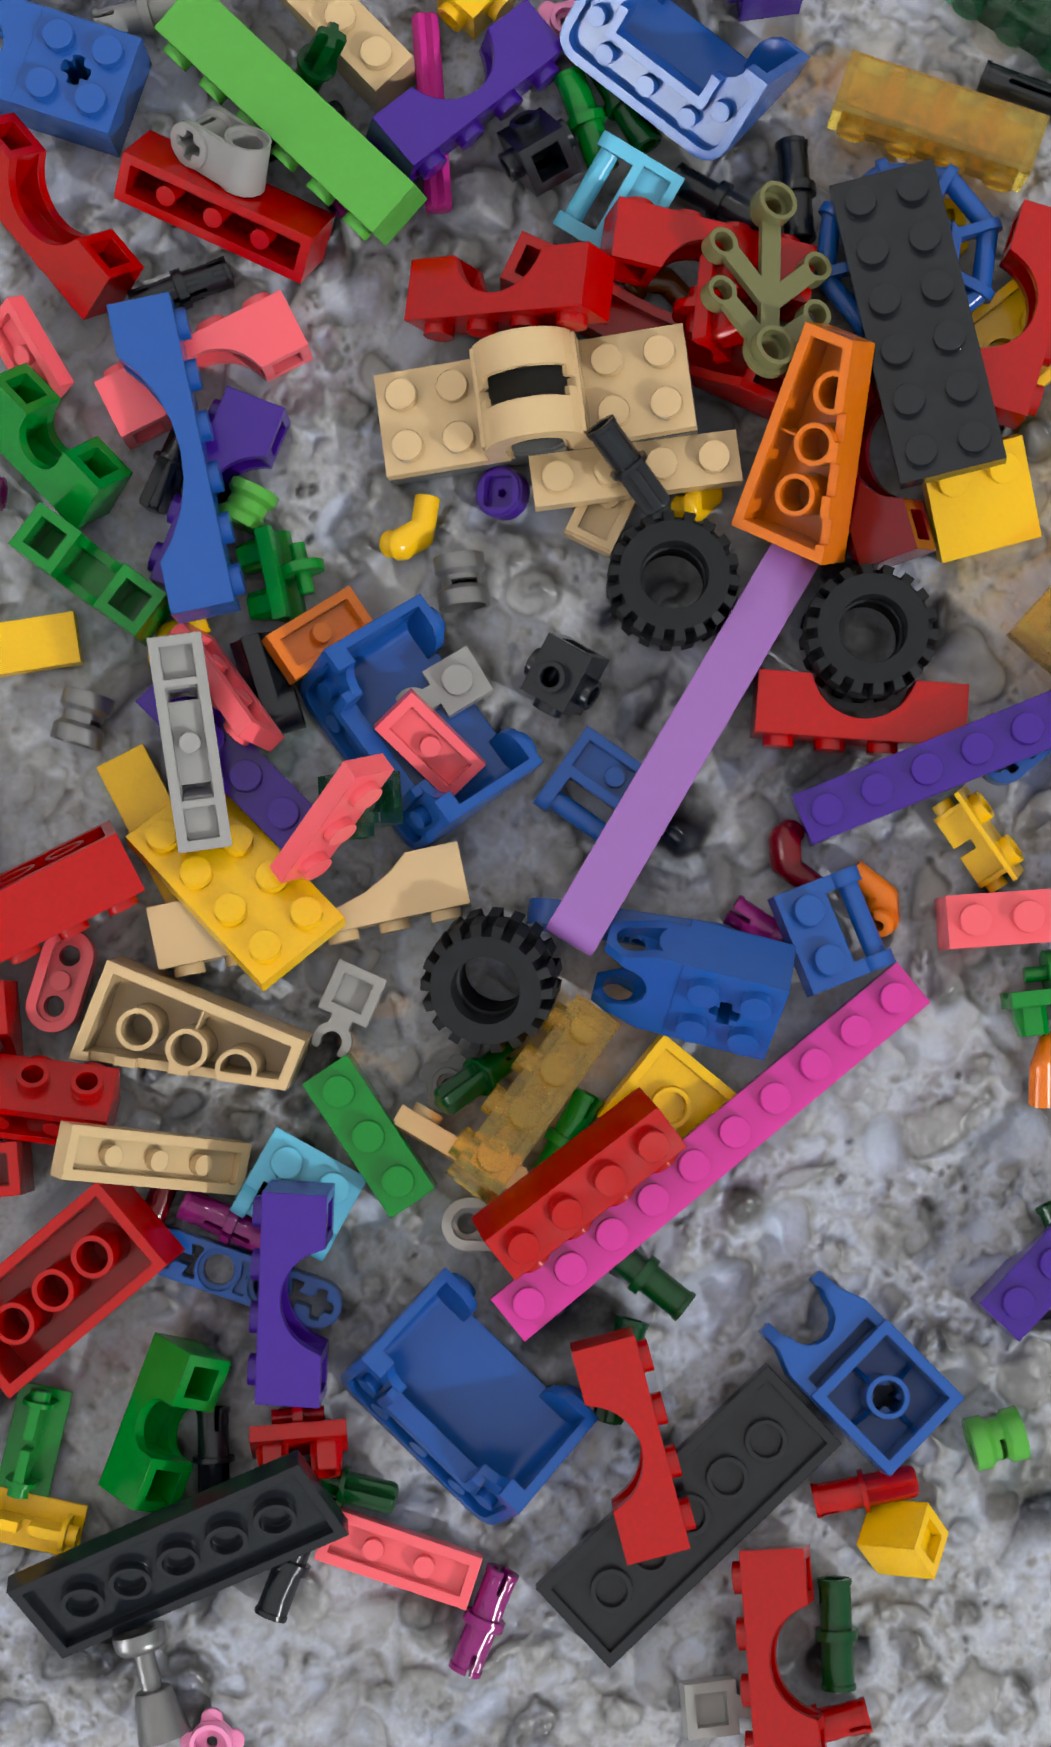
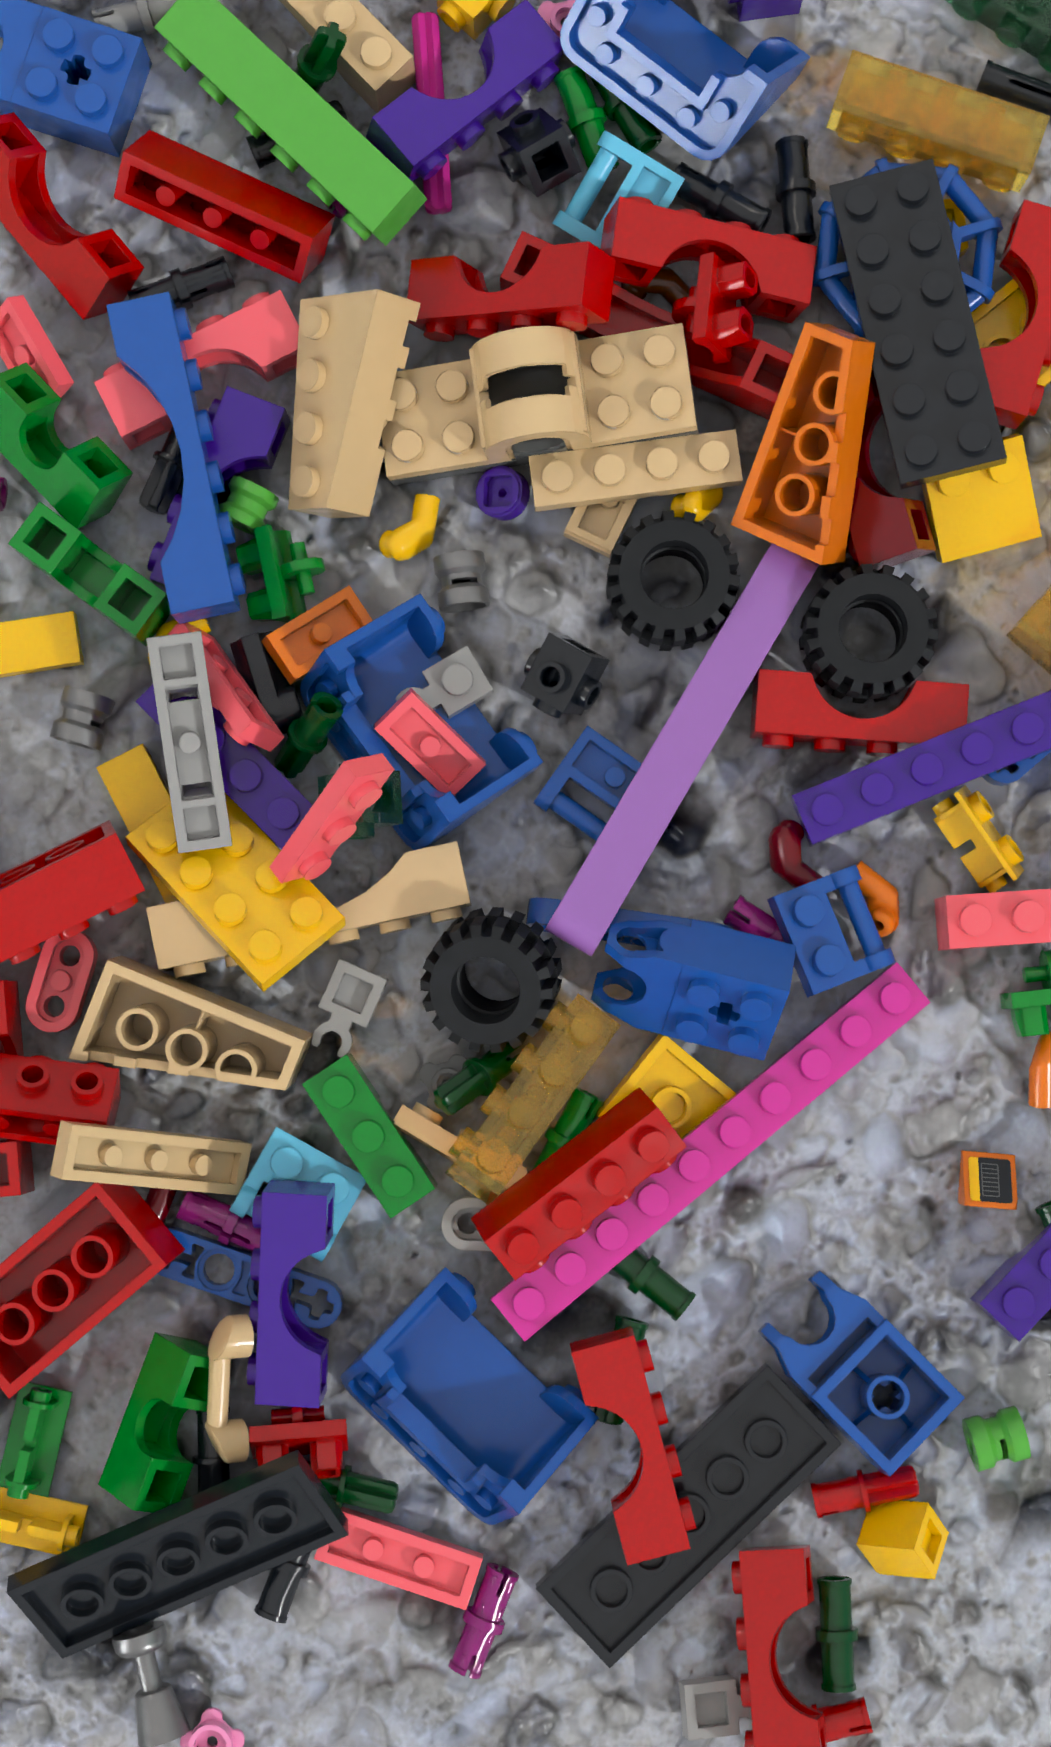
light grey piece [170,106,272,198] -> none
black axle [587,414,670,516] -> none
olive plant [700,181,832,379] -> none
none -> tan bar [205,1314,254,1464]
none -> dark green axle [274,692,343,779]
none -> tan wedge [288,289,421,519]
none -> slope [958,1150,1018,1210]

